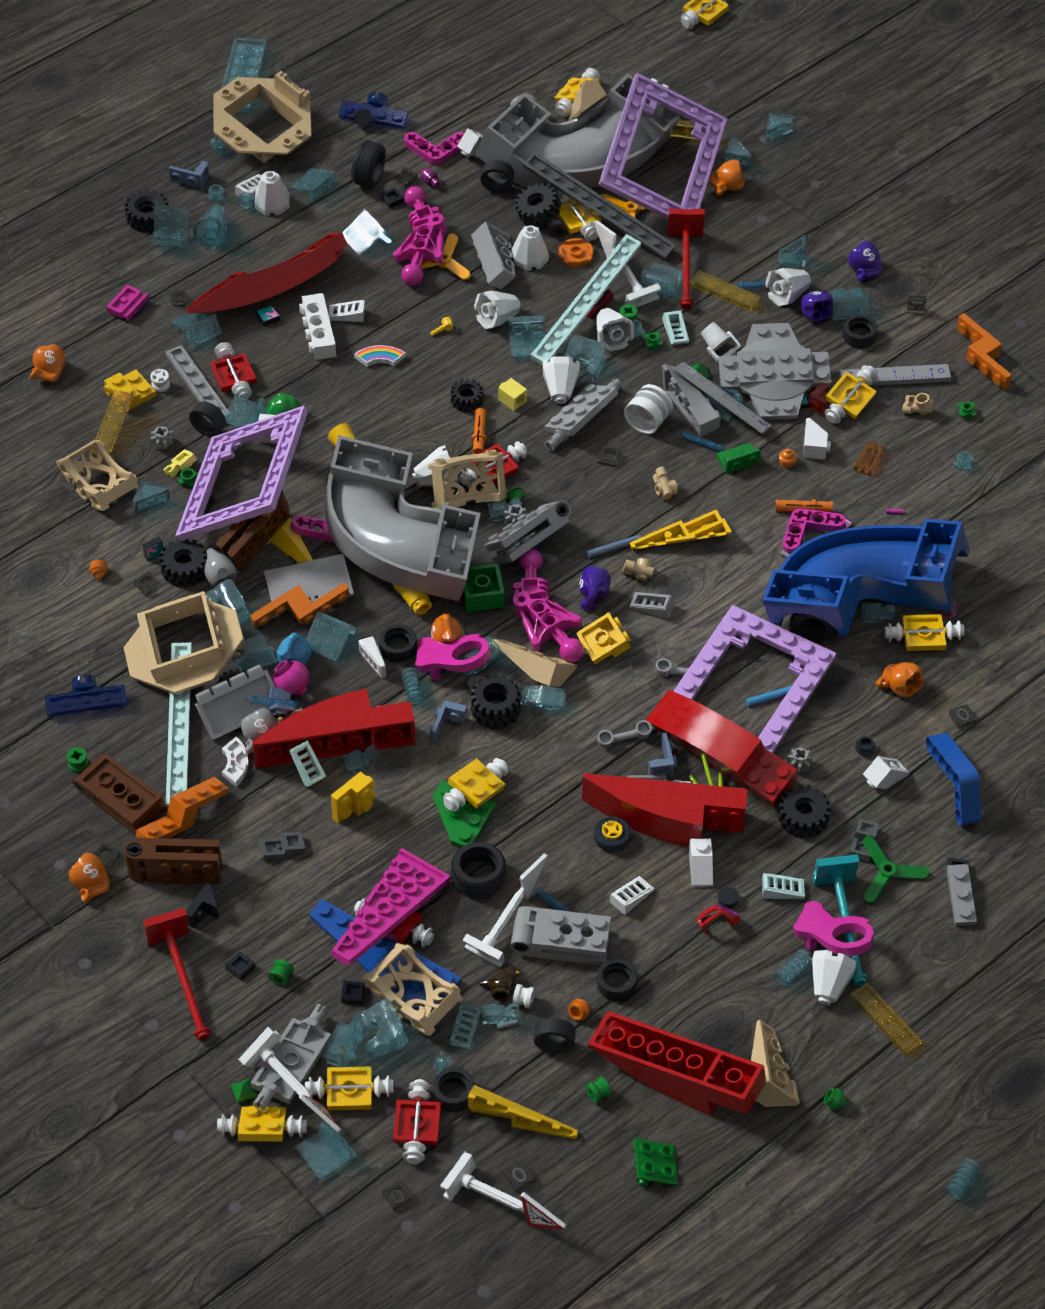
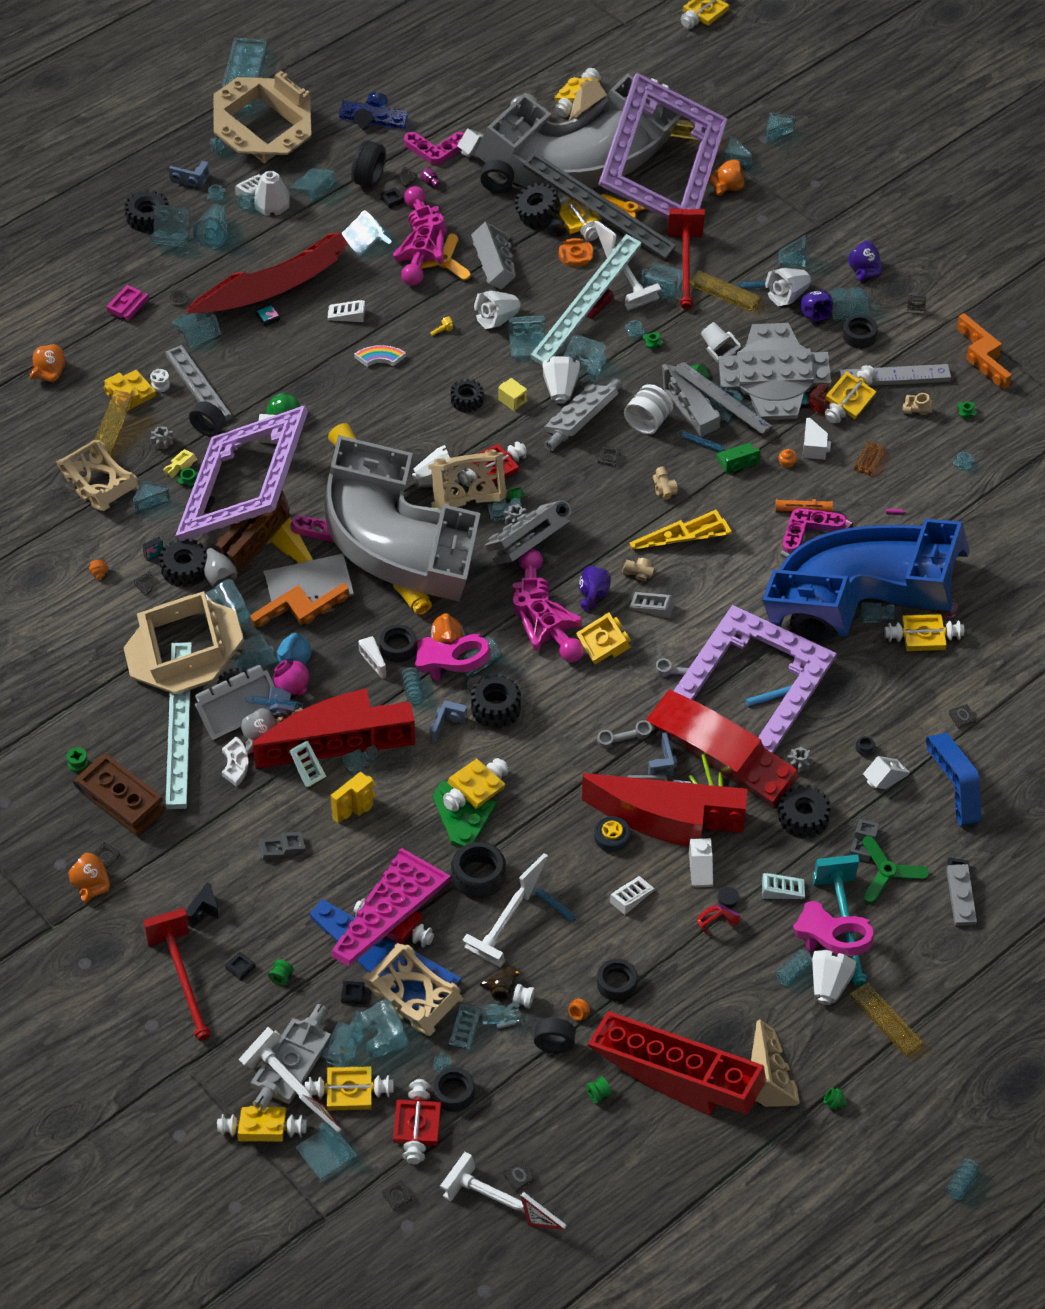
clear blue plate [45,674,127,717] -> none
reddish brown hinge [124,838,223,885] -> none
orange bracket [135,777,229,838] -> none
red plate [210,342,257,401] -> none
clear light blue hinge [225,395,267,428] -> none
green slope [231,1078,258,1104] -> none
white brick [299,293,336,360] -> none
clear light blue bracket [306,611,359,661] -> none
green brick [462,563,505,613] -> none
yellow wedge [468,1085,578,1139] -> none
orange pin [472,408,487,454] -> none
tan wedge [492,639,577,689] -> none
light grey hinge [510,906,611,965] -> none
white cone [511,225,549,271] -> none
clear light blue slope [521,685,566,710] -> none
sand blue bar [586,535,642,558] -> none
white cone [597,308,635,351] -> none
green wheel [619,304,637,325] -> none
green hinge [633,1138,678,1187] -> none
light aqua slope [662,311,690,346] -> none
orange piece [875,662,924,698] -> none

